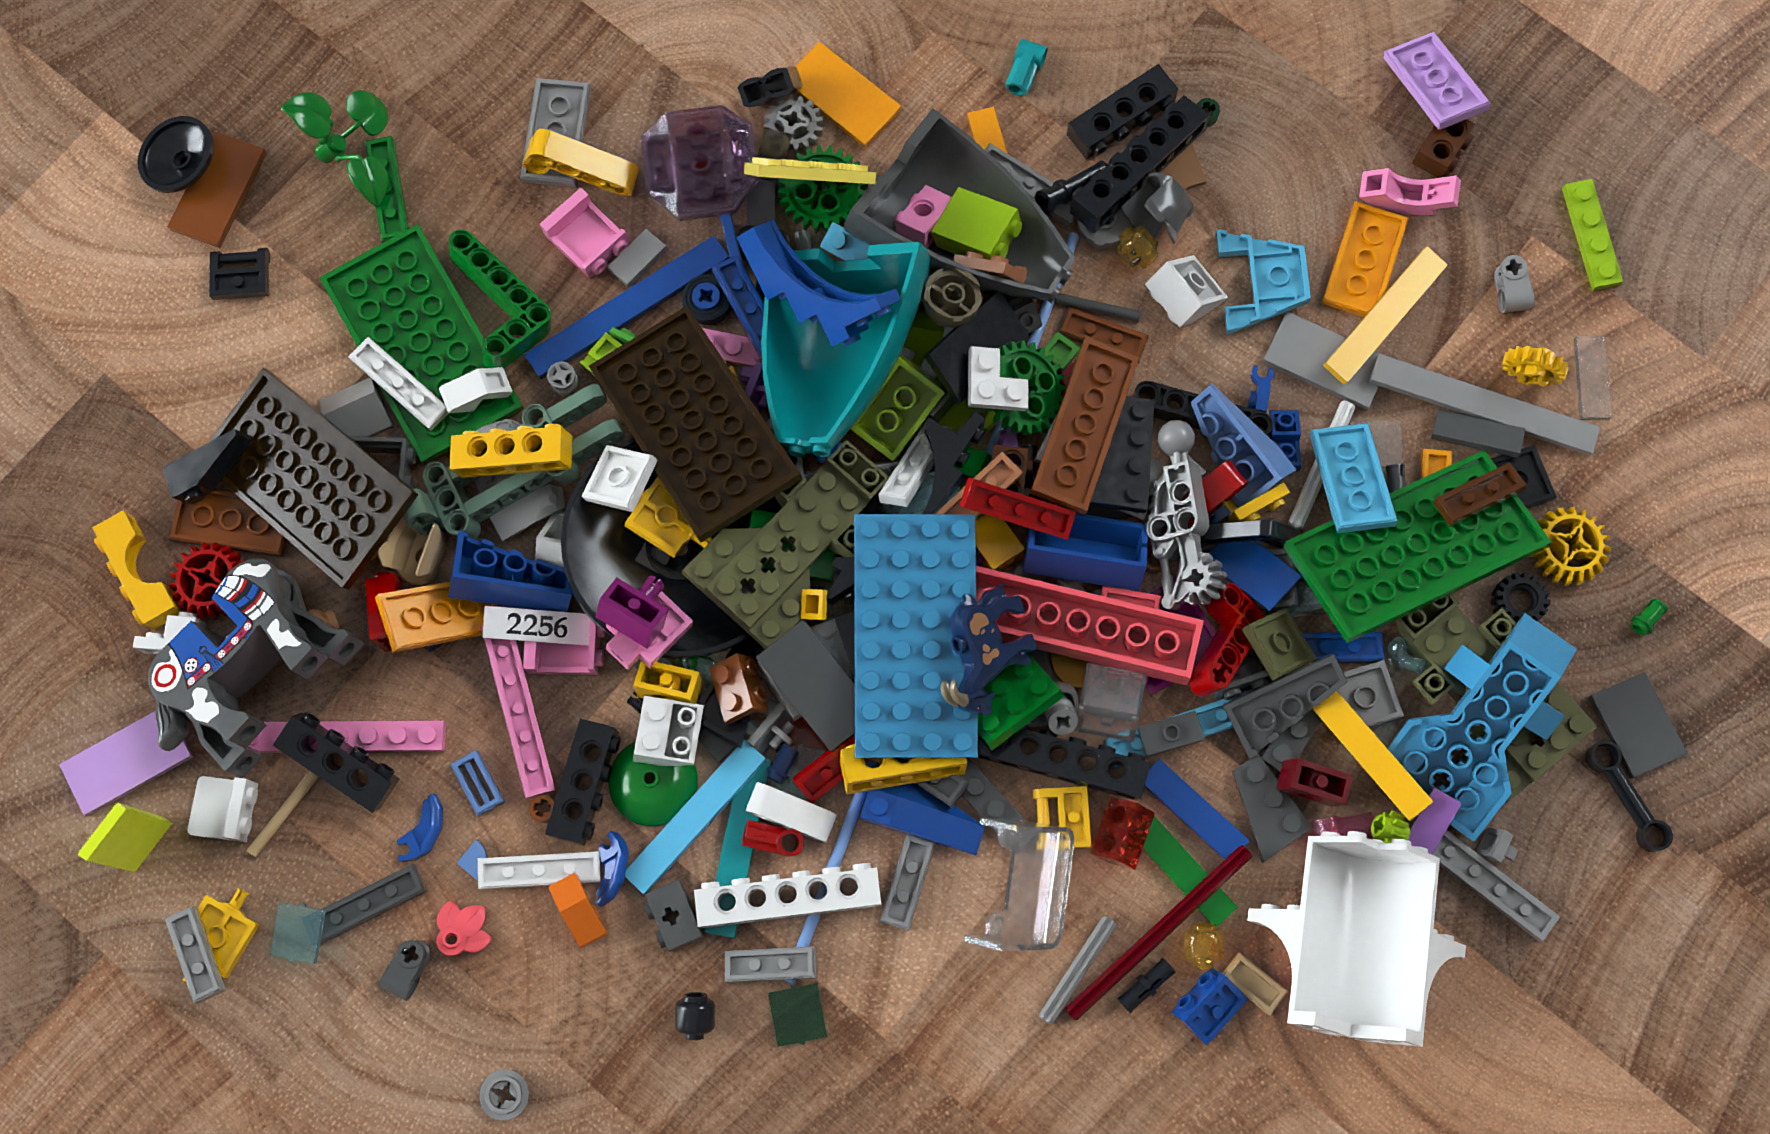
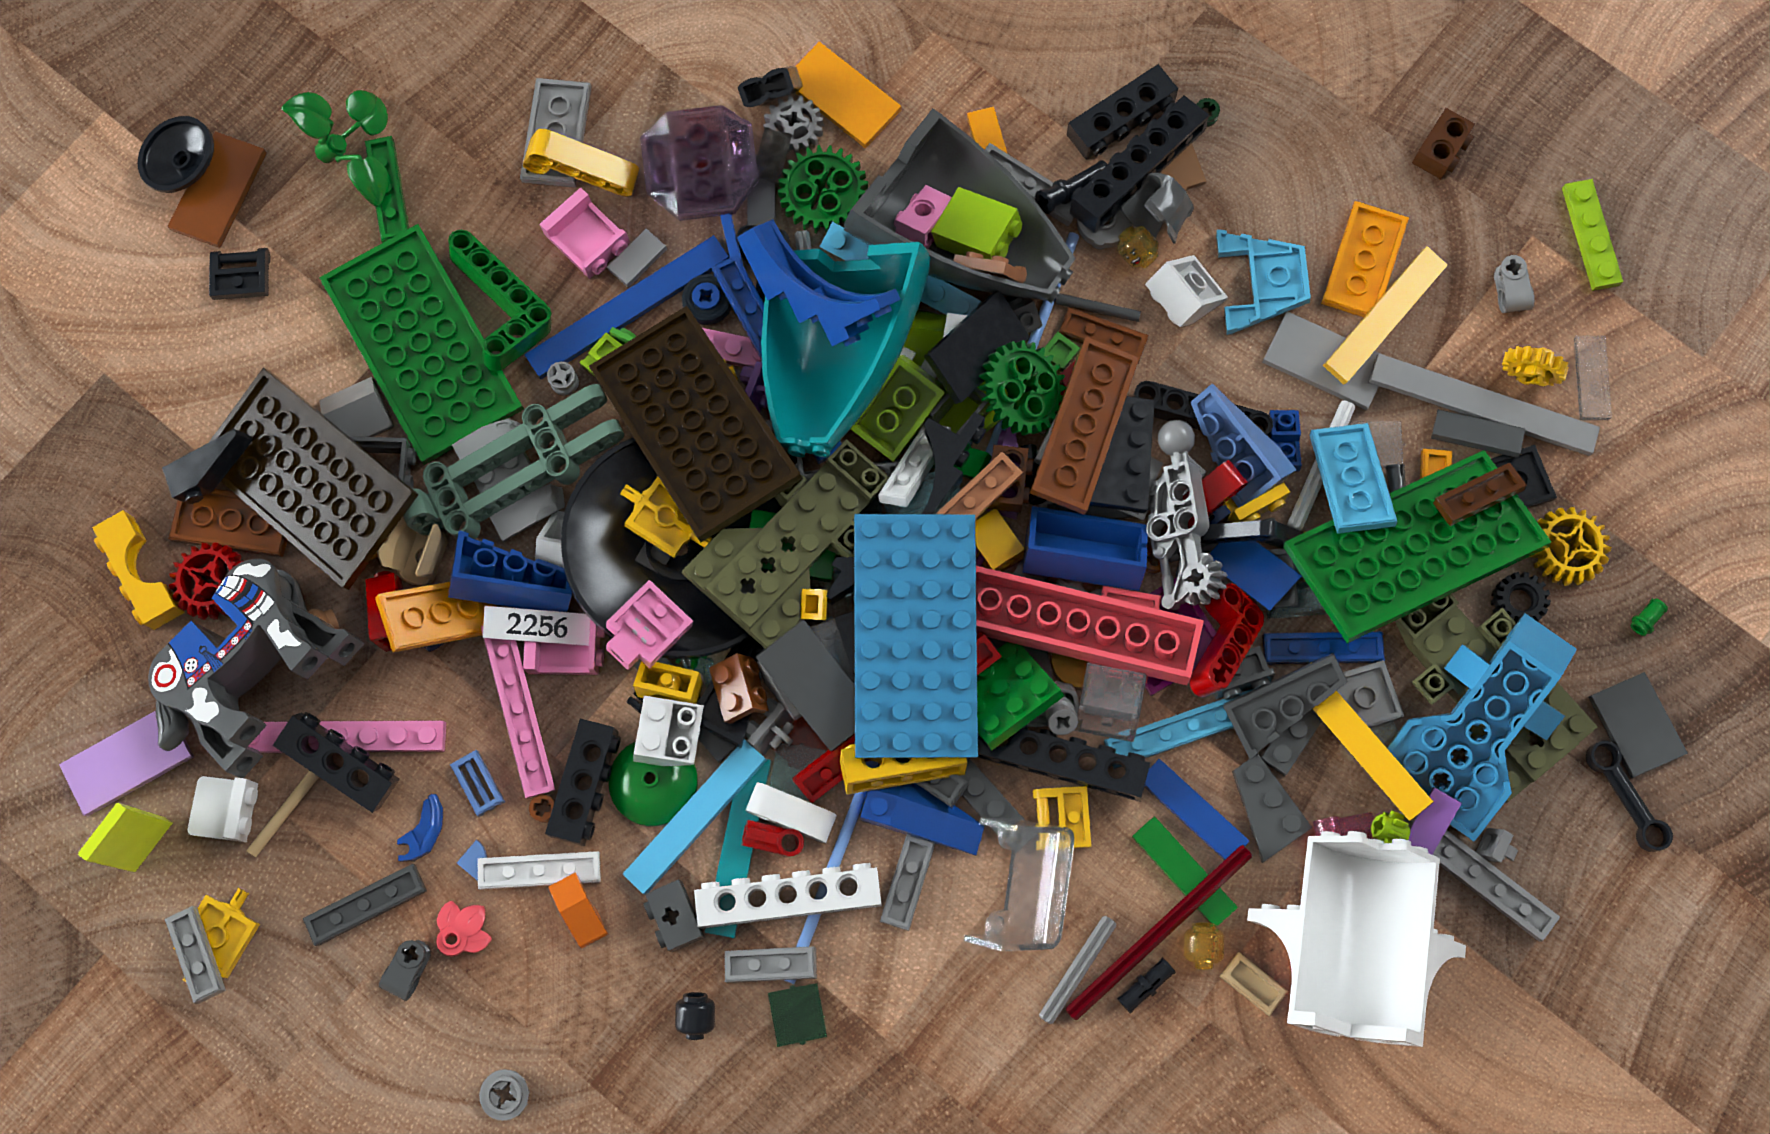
white slope [133,612,206,654] -> none
clear light blue piece [270,902,326,964] -> none
white tile [348,337,449,431] -> none
white slope [439,367,512,413] -> none
yellow brick [449,424,573,478] -> none
white tile [582,445,658,512] -> none
magenta brick [595,576,669,649] -> none
blue piece [595,831,629,907] -> none
light yellow plate [744,157,876,184] -> none
dark blue pin [767,744,799,784] -> none
dark tan cylinder [923,268,982,328] -> none
dark blue animal [940,584,1037,716] -> none
red plate [959,477,1076,540] -> none
white plate [968,346,1028,411] -> none
teal piece [1005,38,1048,96] -> none
clear red brick [1090,797,1155,870] -> none
dark grey plate [1137,711,1204,757] -> none
blue bracket [1172,968,1248,1045] -> none
olive tile [1242,608,1317,681] -> none
blue plate [1248,365,1274,413] -> none
dark red brick [1277,758,1353,807] -> none
bright pink arch [1359,168,1461,215] -> none
lavender tile [1384,32,1491,130] -> none
clear light blue arm [1388,637,1426,674] -> none

